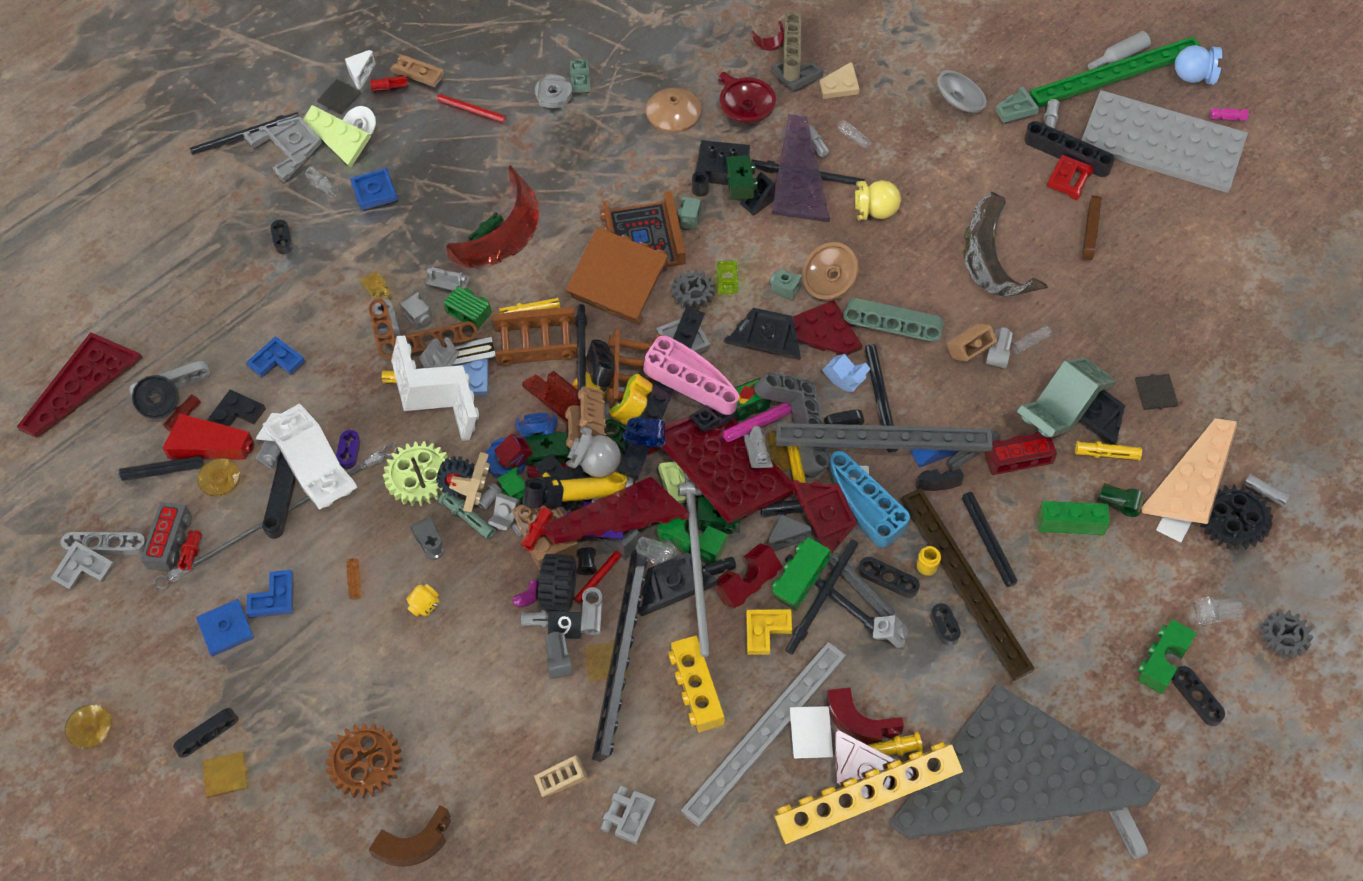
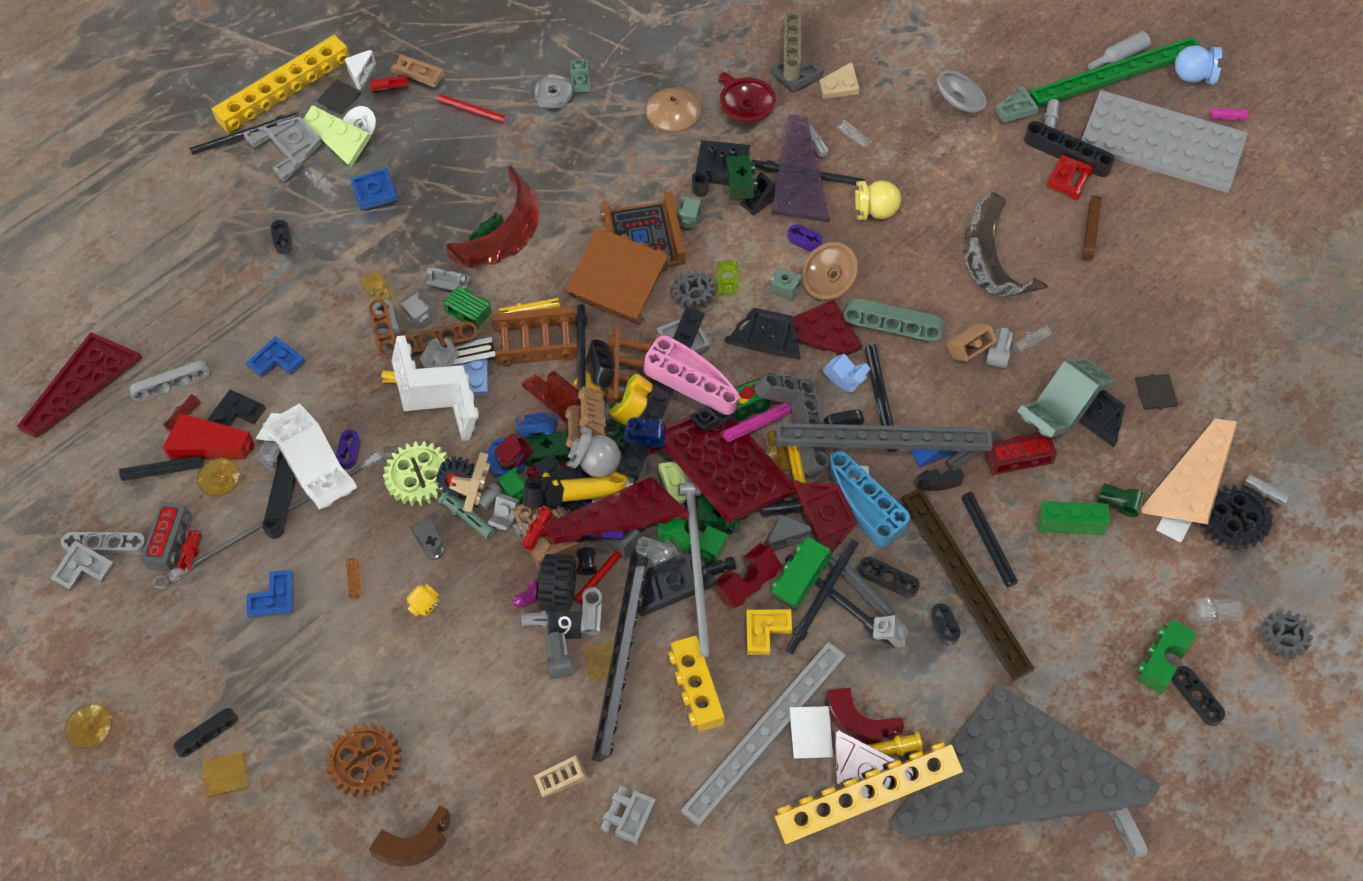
black wheel [132,375,179,419] -> none
blue plate [196,599,254,657] -> none
light grey hinge [744,426,773,468] -> none
dark red helmet [751,21,784,51] -> none
yellow brick [916,546,941,576] -> none
yellow pin [1075,441,1142,461] -> none
none -> yellow brick [211,35,350,134]
none -> dark purple beam [787,224,823,252]

